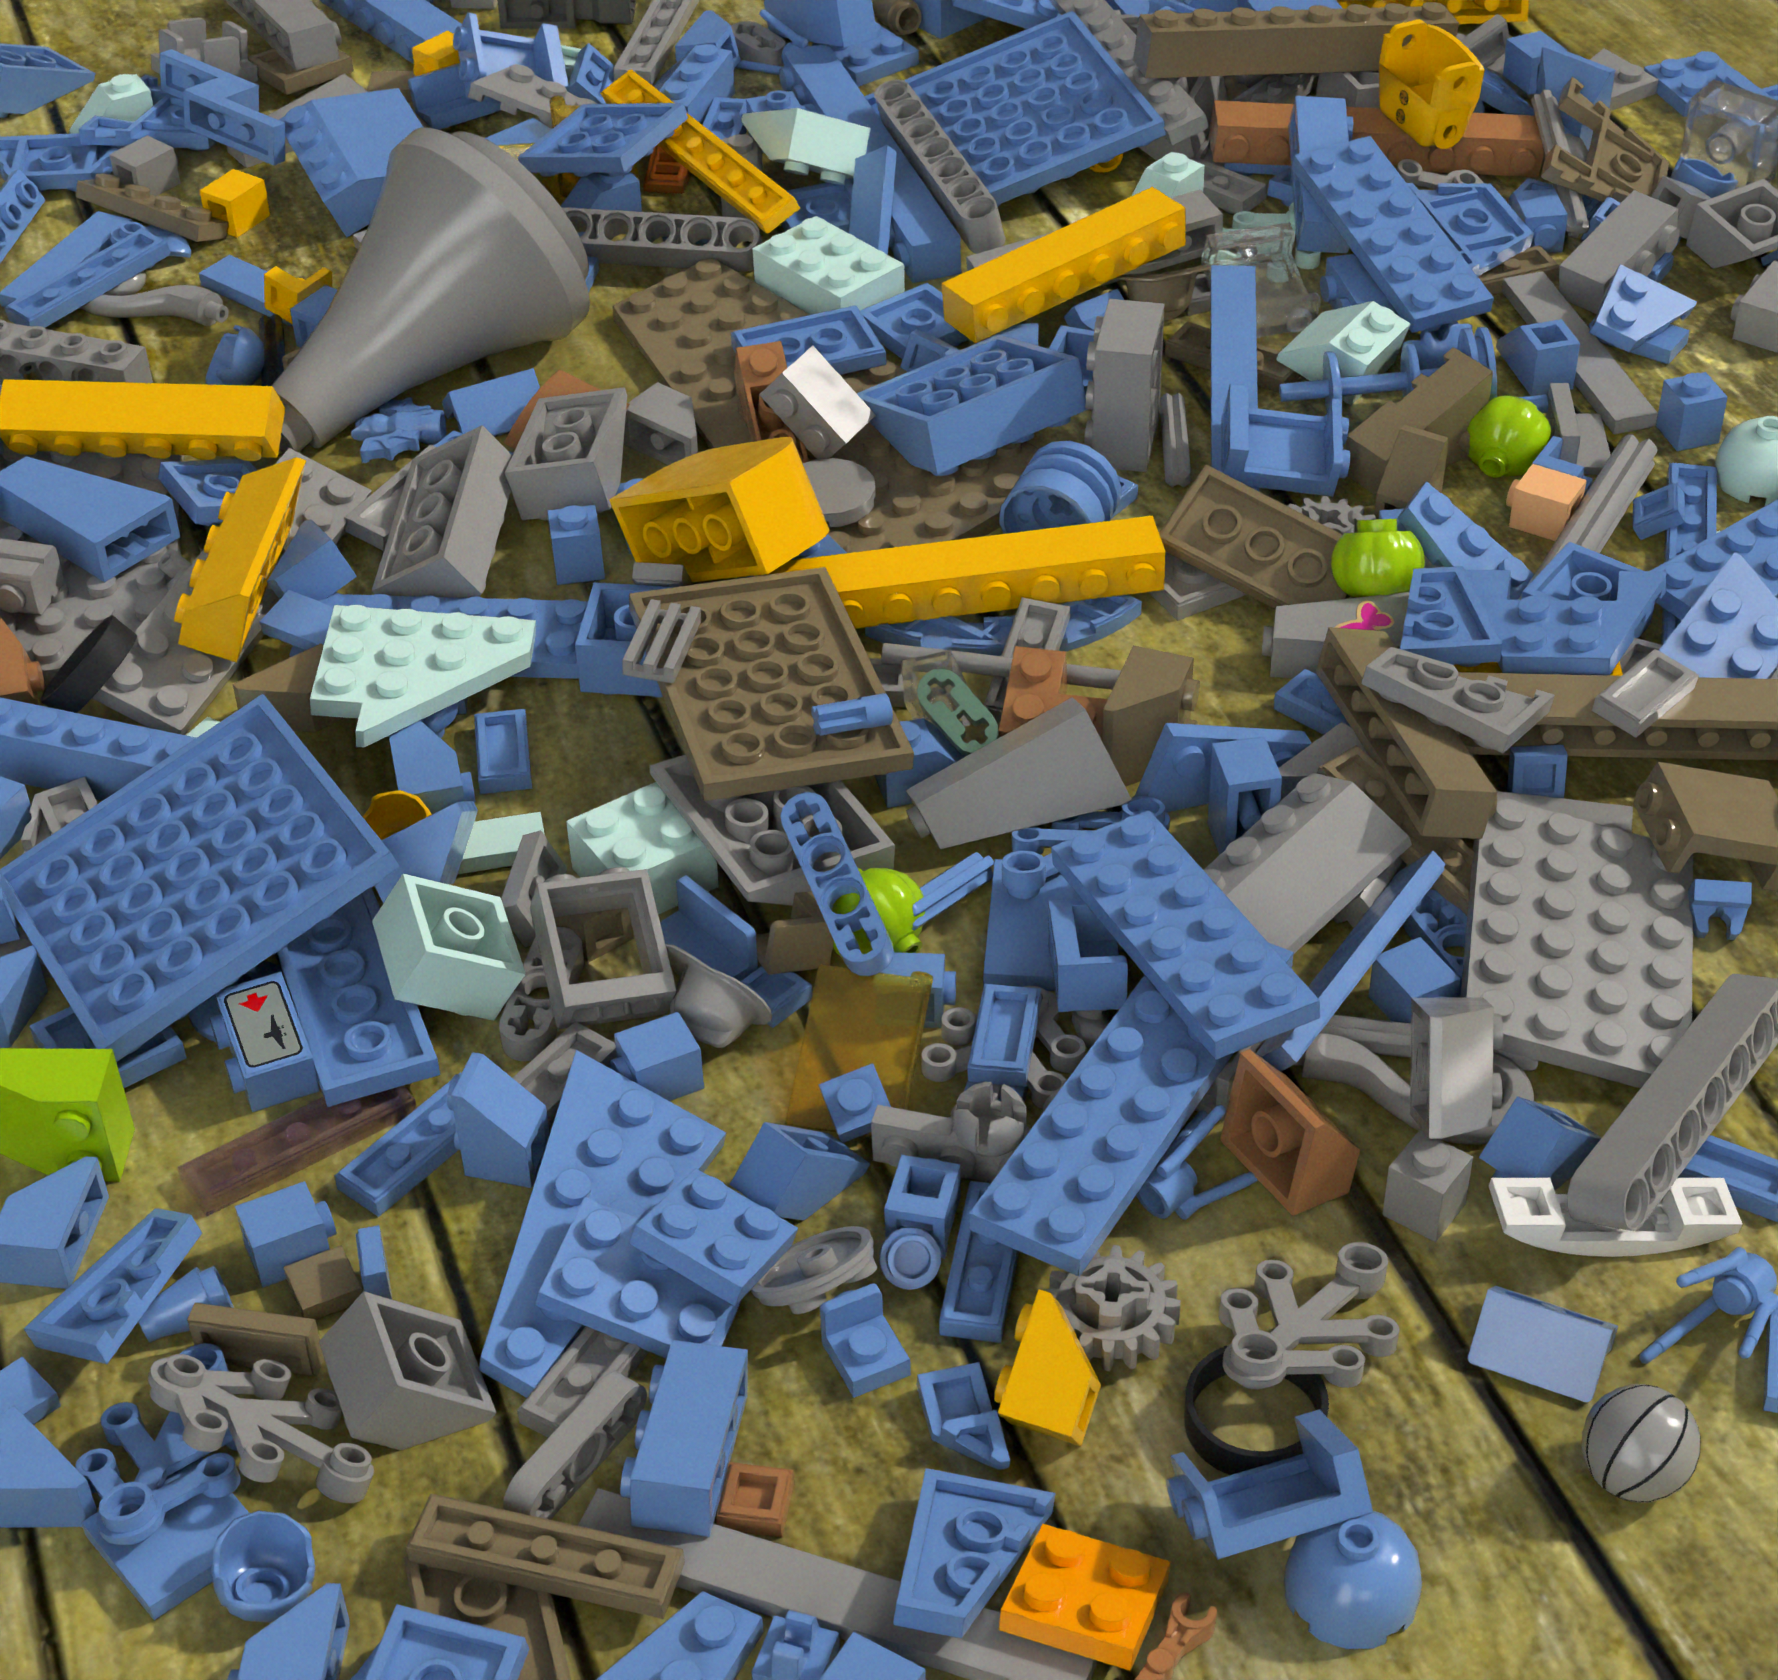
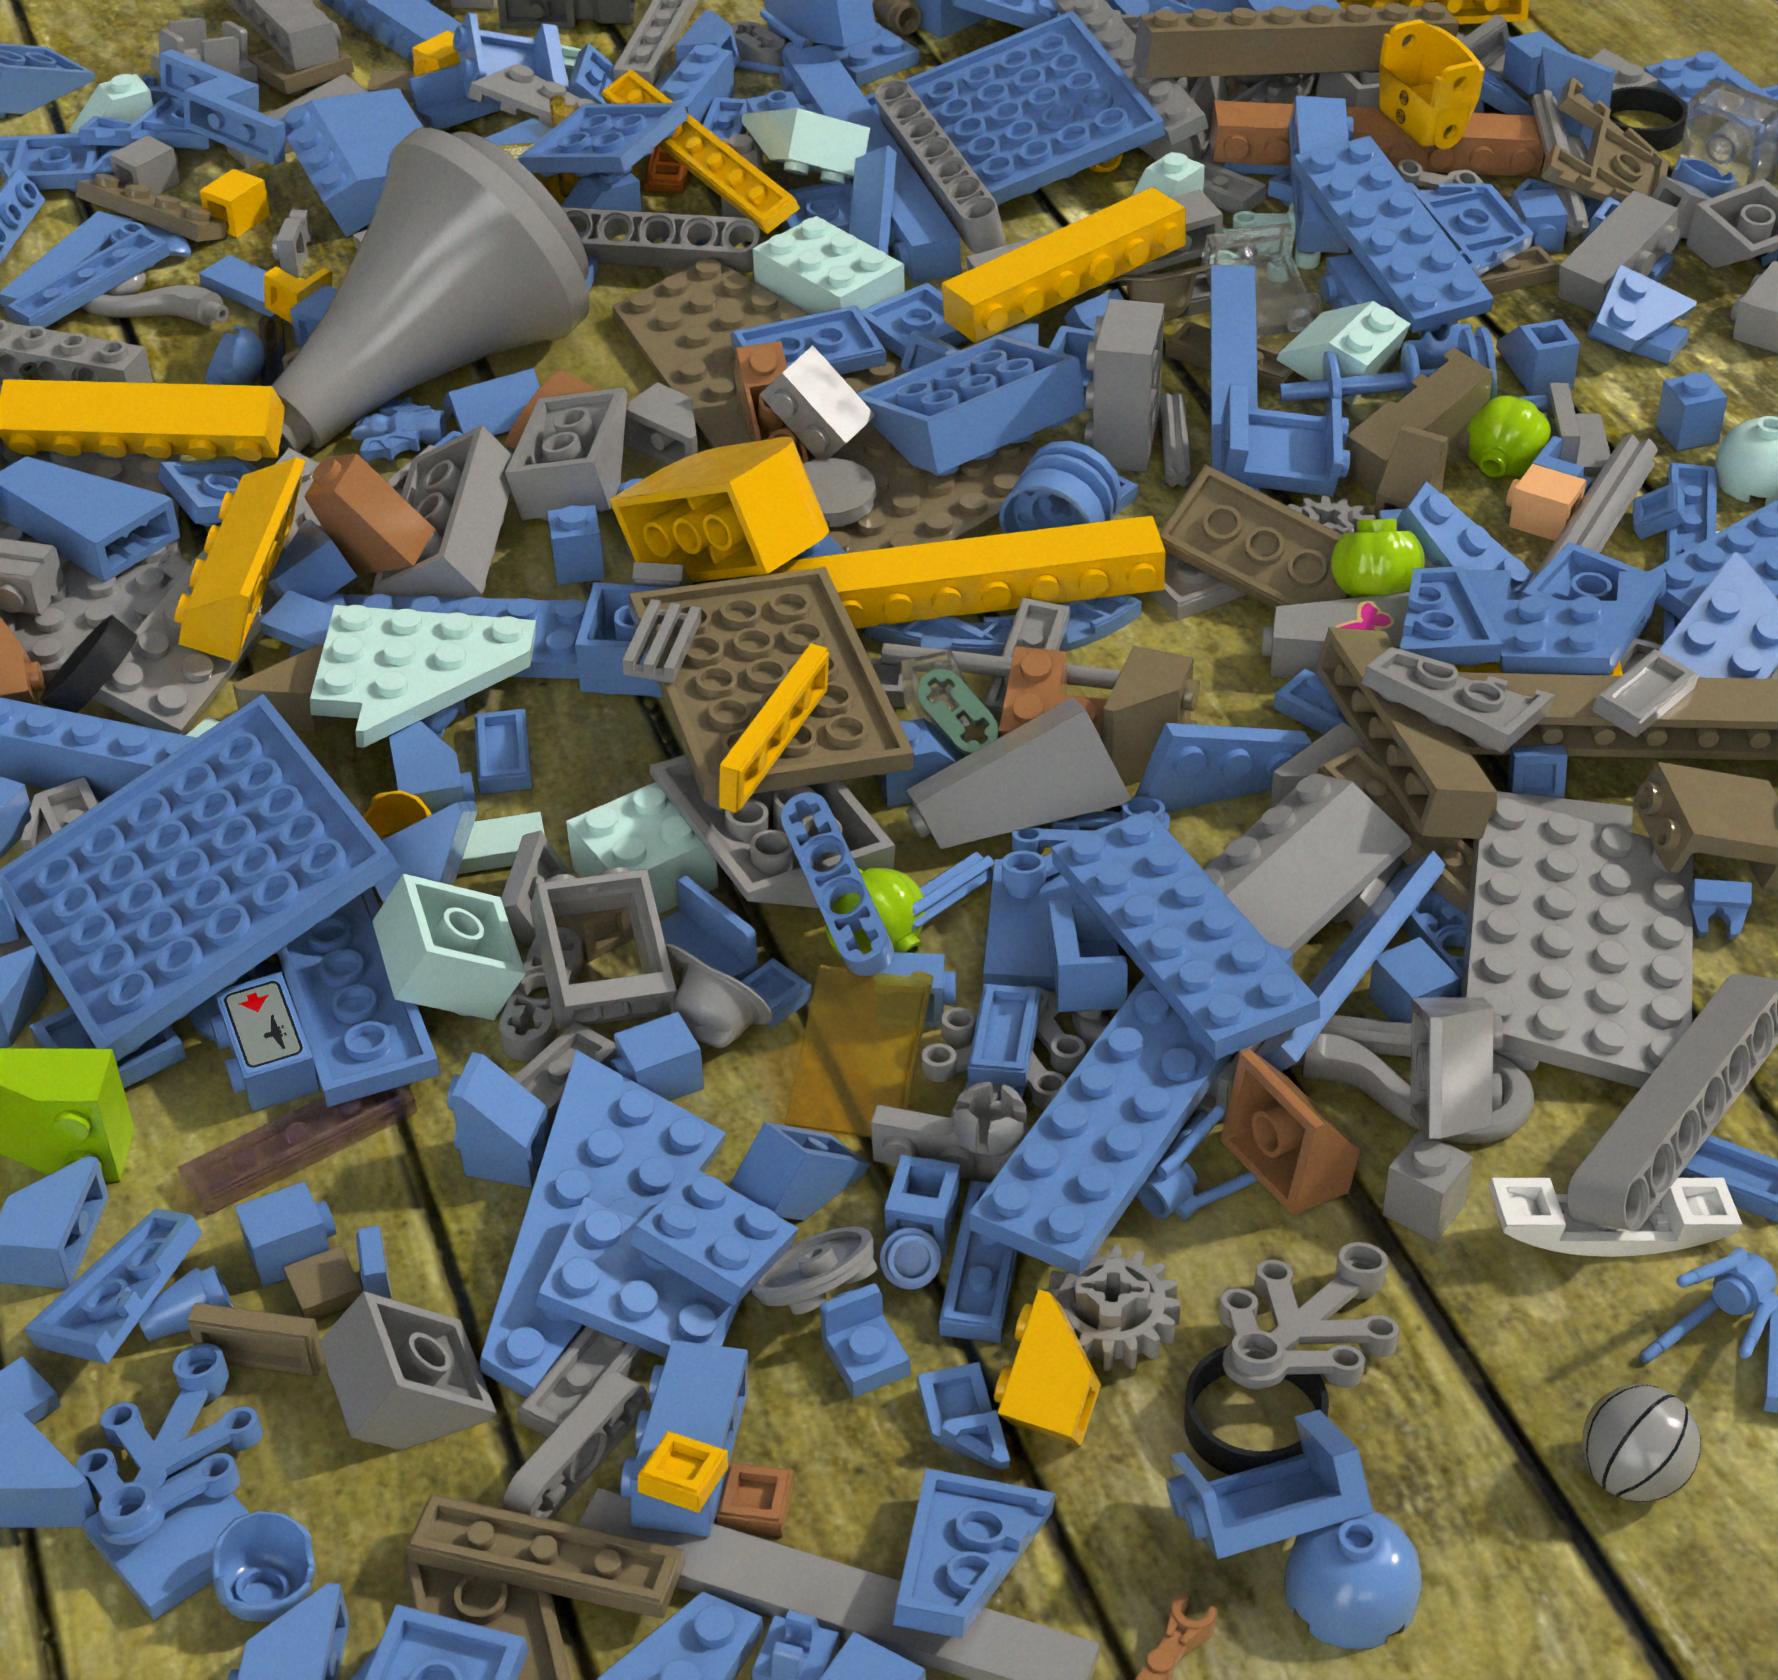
light grey plant [148,1354,374,1503] -> none
medium blue tile [334,1072,462,1217] -> none
dark tan panel [756,891,834,975] -> none
medium blue piece [811,693,893,736] -> none
medium blue plate [818,1063,891,1143] -> none
light orange plate [999,1524,1171,1671] -> none
medium blue brick [1207,736,1282,855] -> none
medium blue panel [1468,1286,1618,1402] -> none
medium blue slope [1479,1096,1601,1190] -> none
light grey tile [1501,271,1658,434] -> none
none -> light grey plate [272,209,313,277]
none -> medium nougat slope [304,453,435,575]
none -> yellow tile [637,1431,728,1513]
none -> yellow tile [719,643,829,813]
none -> black tyre [1609,86,1688,152]

